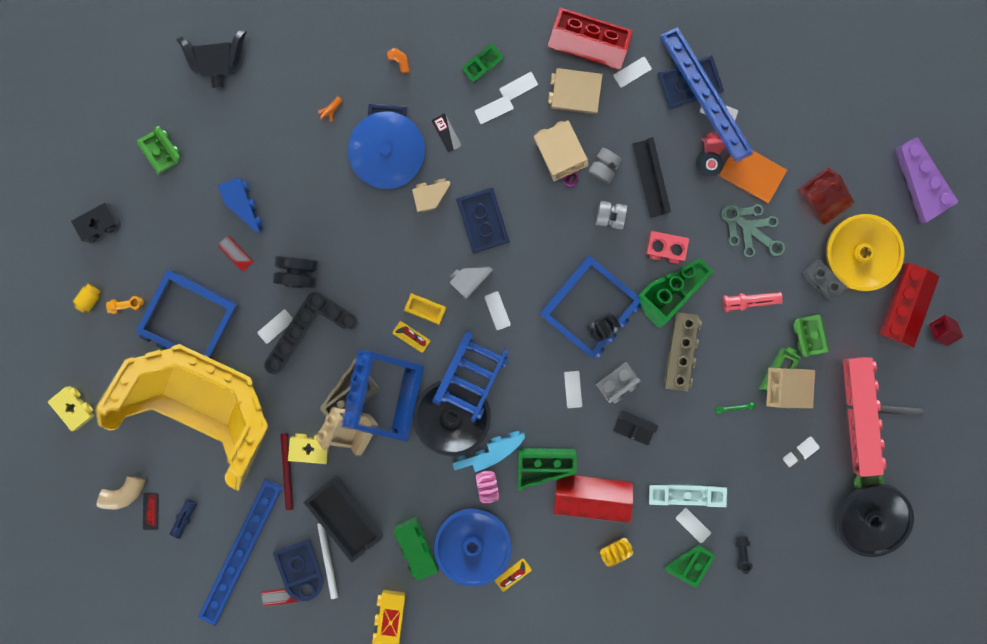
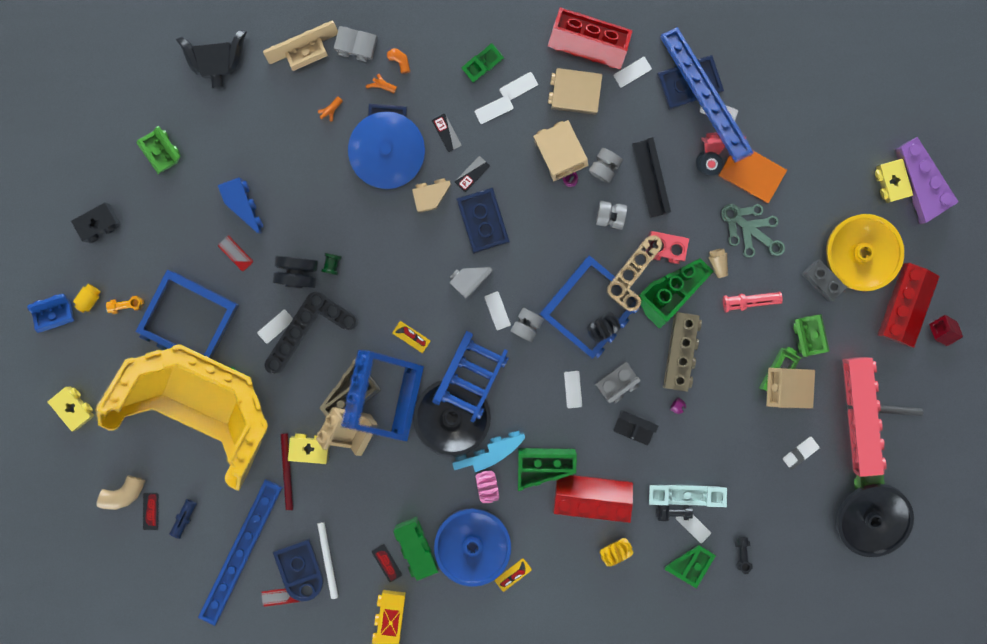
black piece [303,476,384,563] -> none
yellow tile [404,293,447,325] -> none
green hinge [715,402,755,414] -> none
clear red bracket [798,167,854,225] -> none
none -> blue bracket [27,294,74,333]
none -> tan bracket [263,20,338,71]
none -> dark green bush [321,253,342,275]
none -> light grey brick [334,26,378,62]
none -> orange bar [366,74,397,94]
none -> sticker [372,544,402,582]
none -> sticker [455,156,490,192]
none -> light grey wheel [511,308,544,342]
none -> tan beam [607,235,662,311]
none -> black bar [656,505,693,521]
none -> magenta hinge [670,397,686,414]
none -> tan cone [708,248,728,278]
none -> light yellow brick [875,159,913,203]

